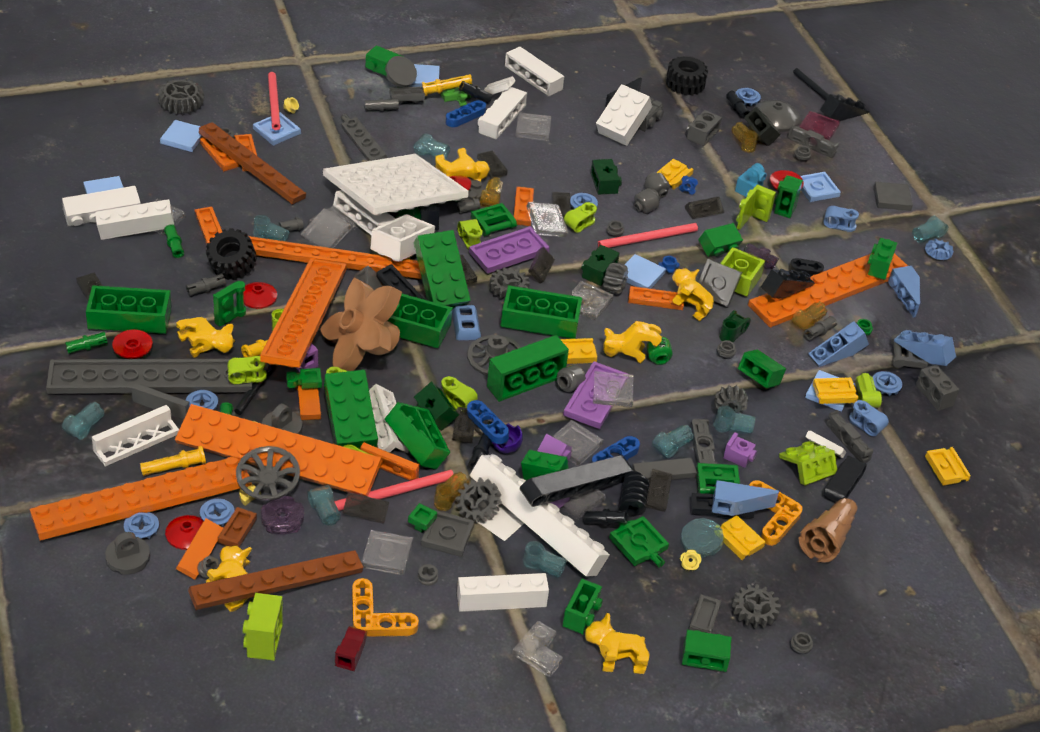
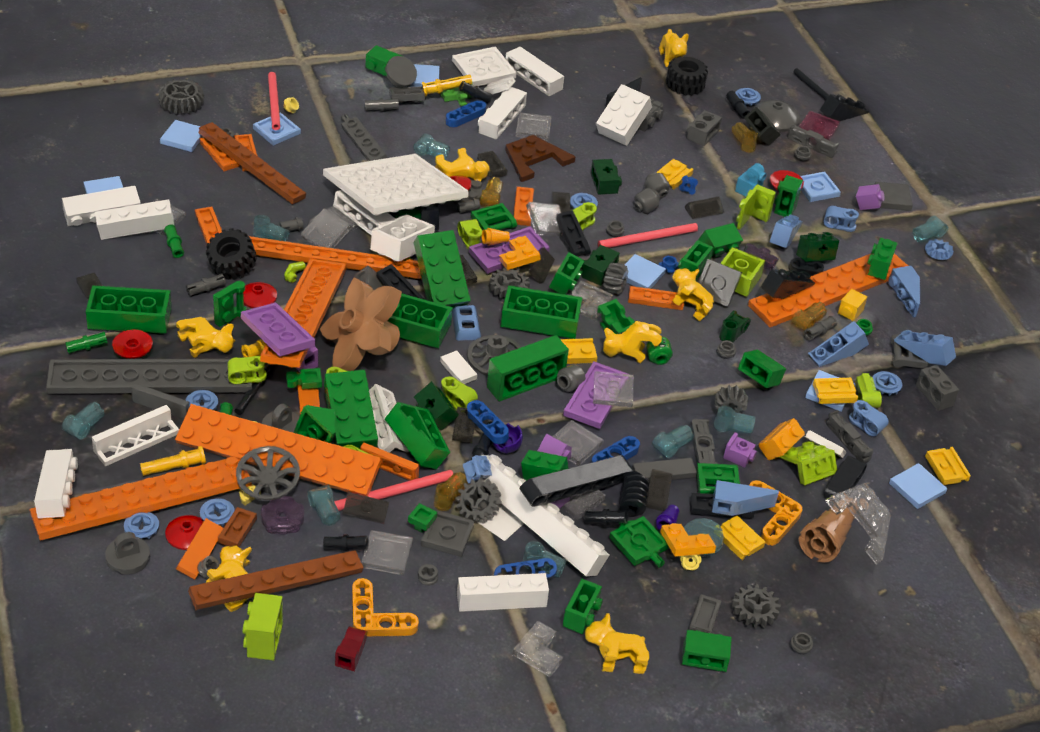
none -> white brick [34,449,78,518]
none -> medium lavender plate [241,302,315,356]
none -> lime arm [284,261,306,283]
none -> green slope [294,405,335,443]
none -> black pin [323,534,369,552]
none -> white tile [440,351,477,384]
none -> white plate [452,47,516,86]
none -> medium blue bracket [462,455,492,484]
none -> light orange cone [481,228,510,246]
none -> blue beam [494,558,557,579]
none -> light orange plate [499,236,541,270]
none -> reddish brown wing [505,135,576,182]
none -> green brick [549,252,584,295]
none -> black plate [555,210,591,257]
none -> green cylinder [597,299,635,334]
none -> dark purple cone [656,505,679,531]
none -> yellow animal [659,29,689,67]
none -> light orange plate [660,523,716,556]
none -> green brick [678,240,713,281]
none -> light orange brick [758,418,805,460]
none -> medium blue slope [770,214,803,248]
none -> dark green brick [796,232,840,262]
none -> clear wing [825,482,891,564]
none -> yellow brick [838,289,867,321]
none -> medium lavender brick [856,184,884,210]
none -> light blue tile [889,463,947,509]

